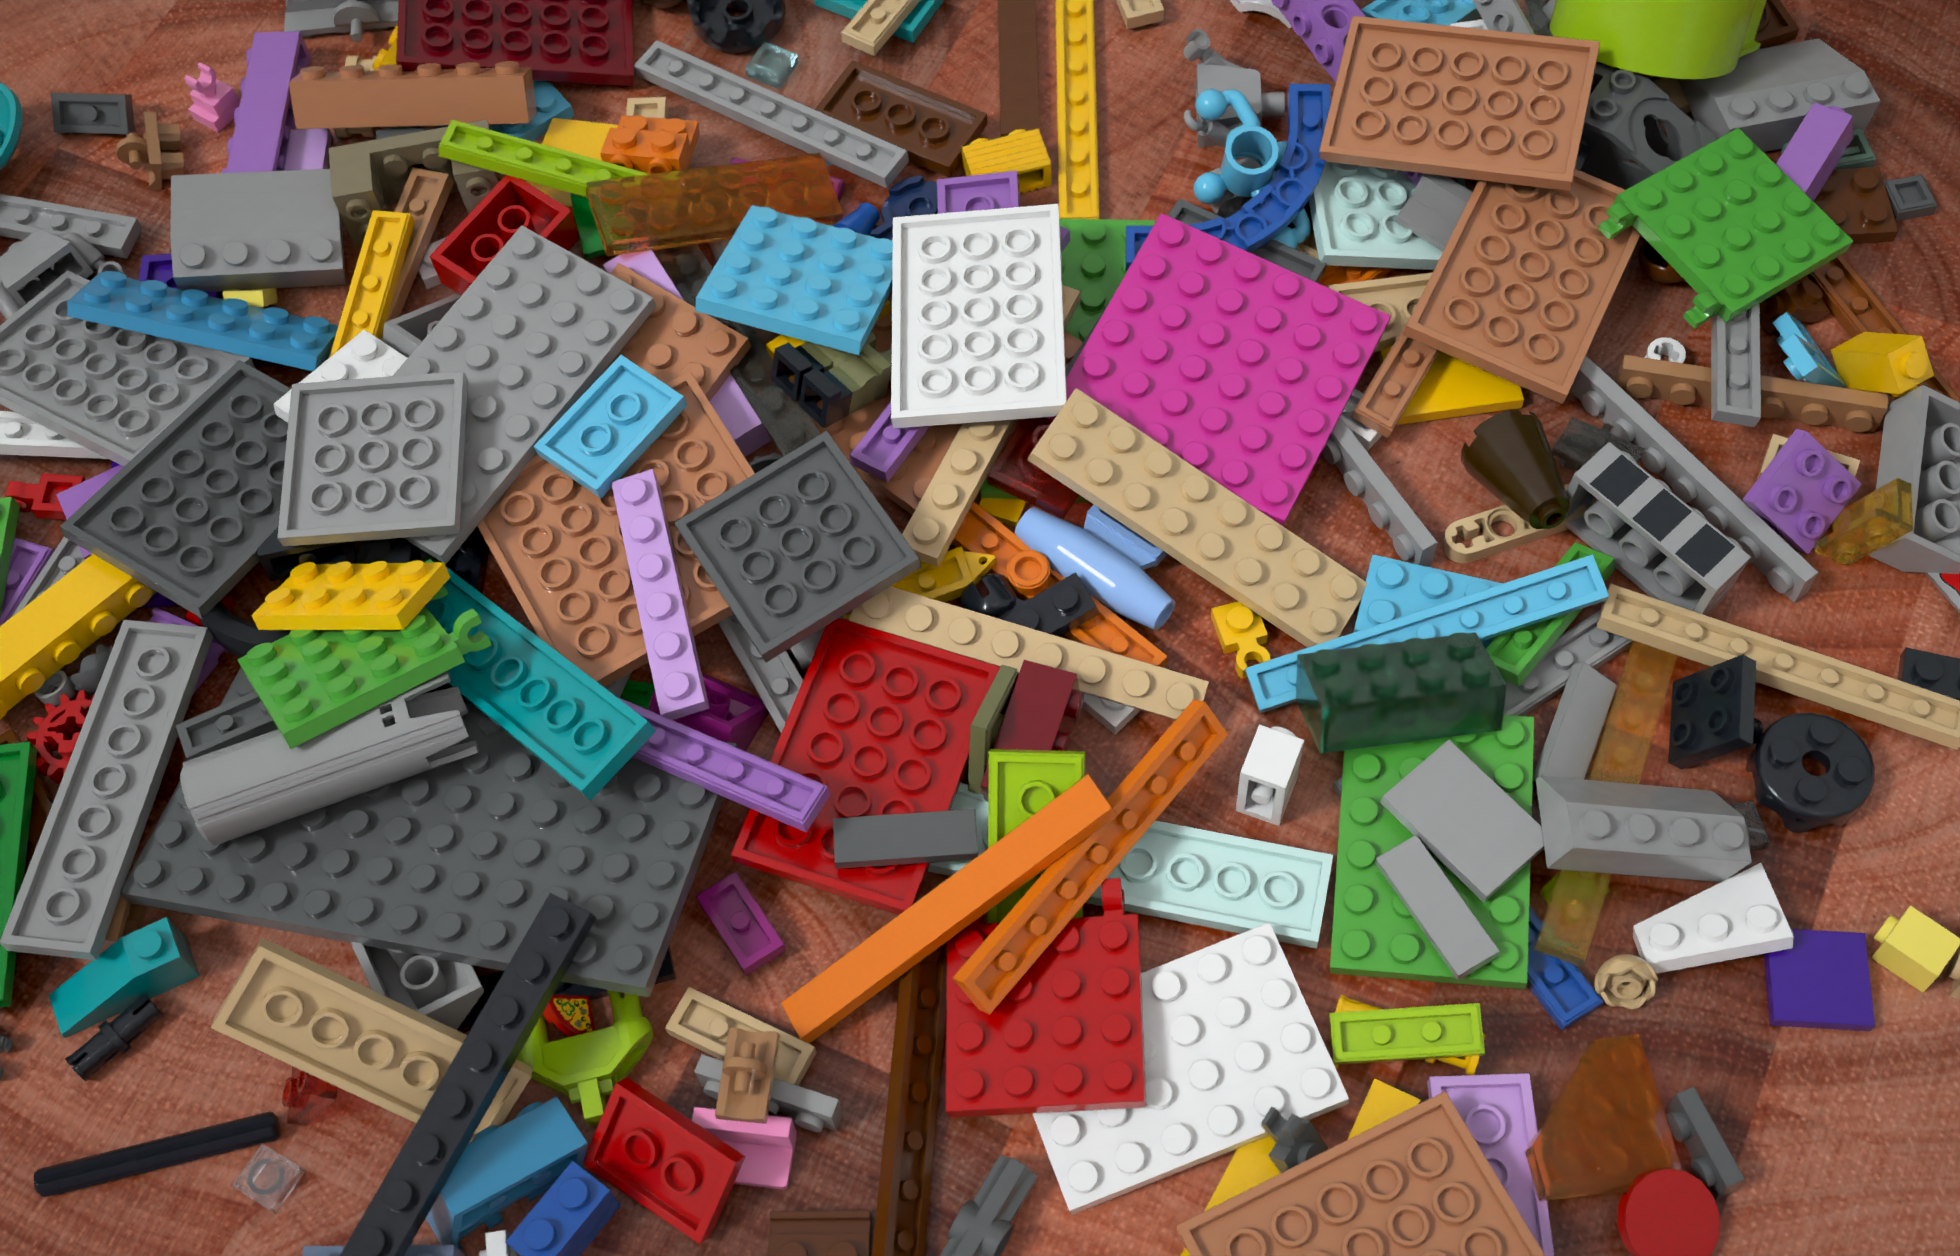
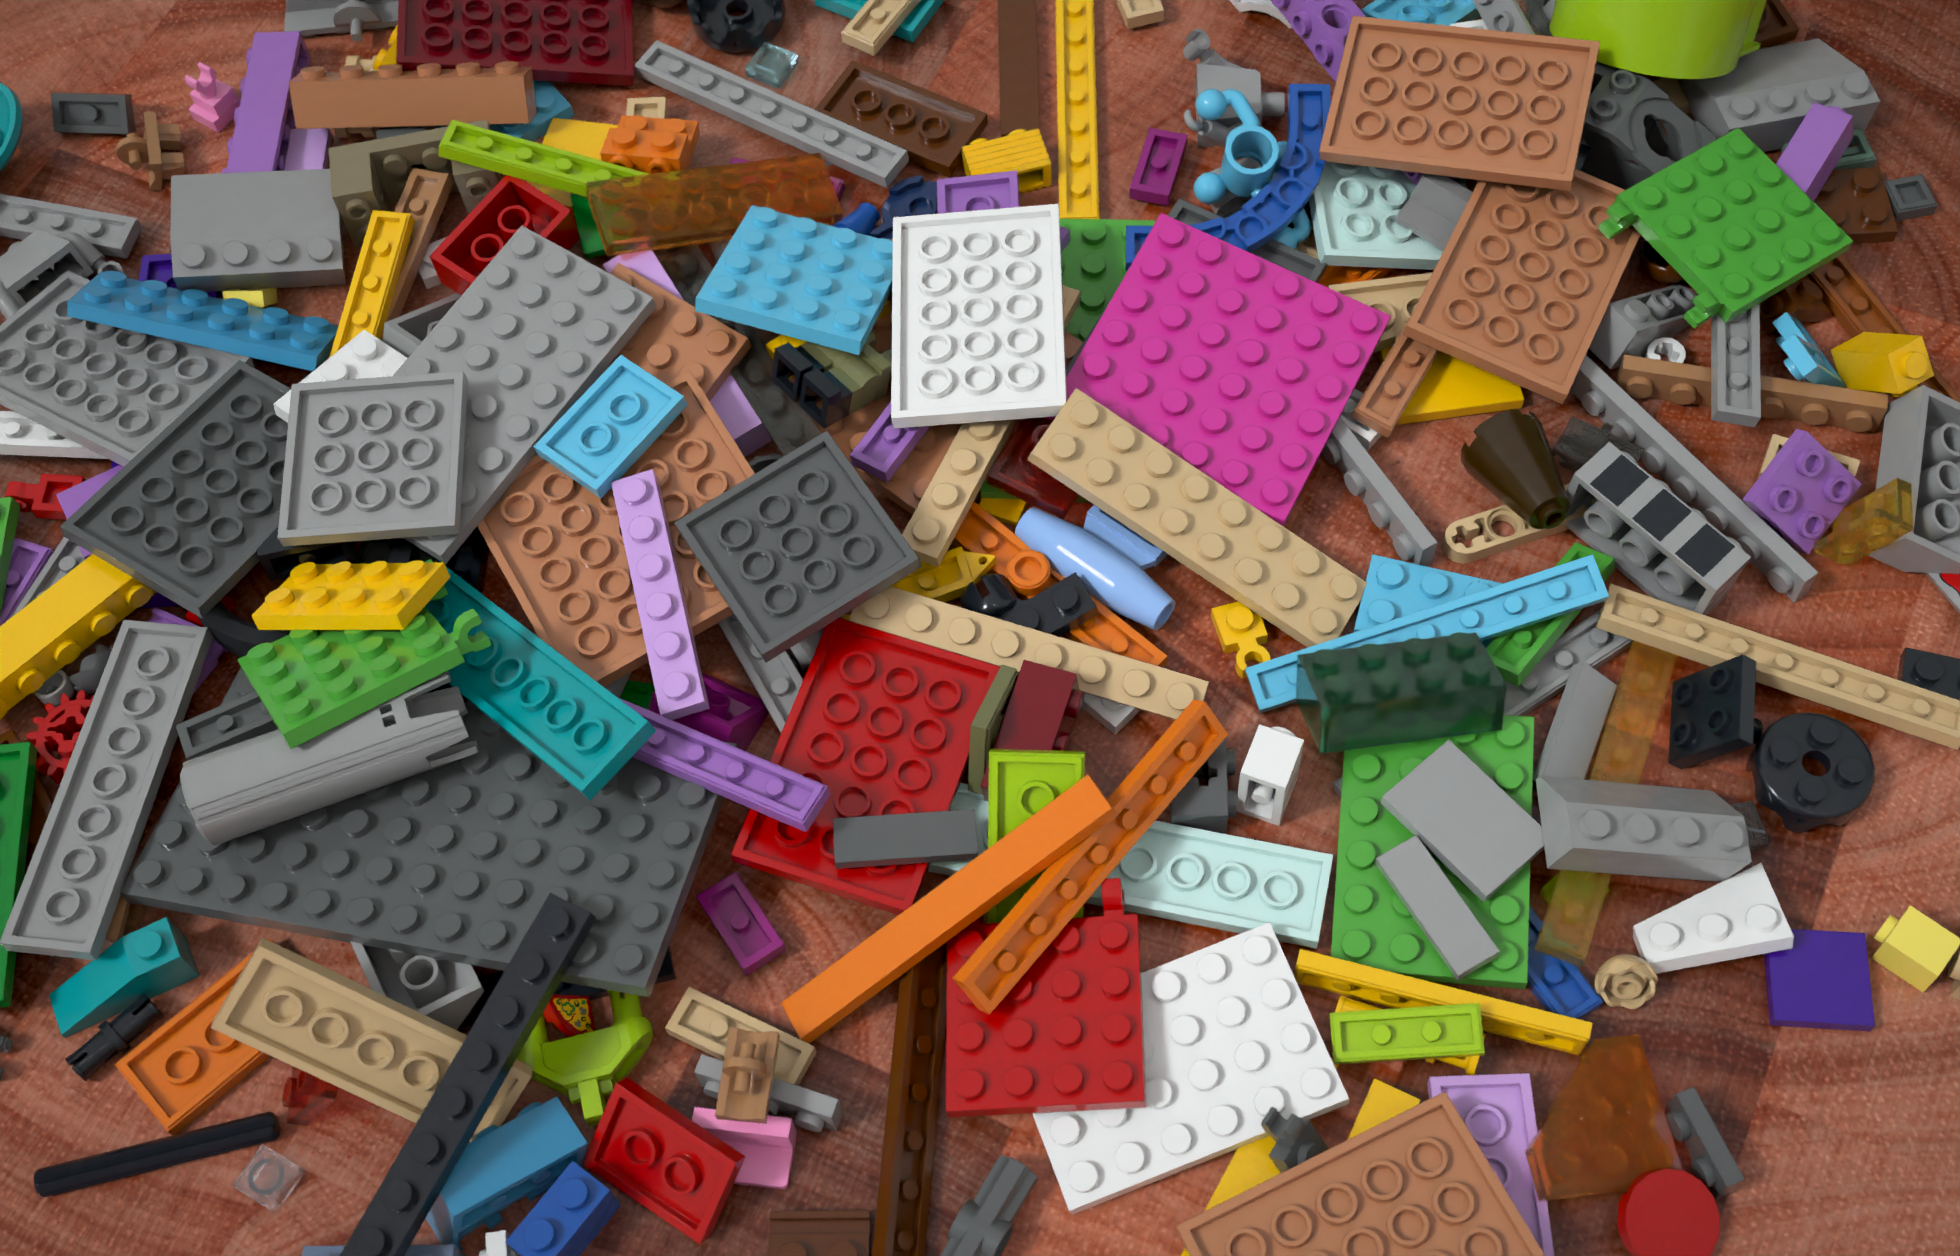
none -> orange tile [114,938,276,1135]
none -> magenta plate [1130,127,1188,206]
none -> dark grey brick [1170,738,1237,834]
none -> yellow tile [1294,949,1592,1055]
none -> light grey slope [1589,284,1696,369]

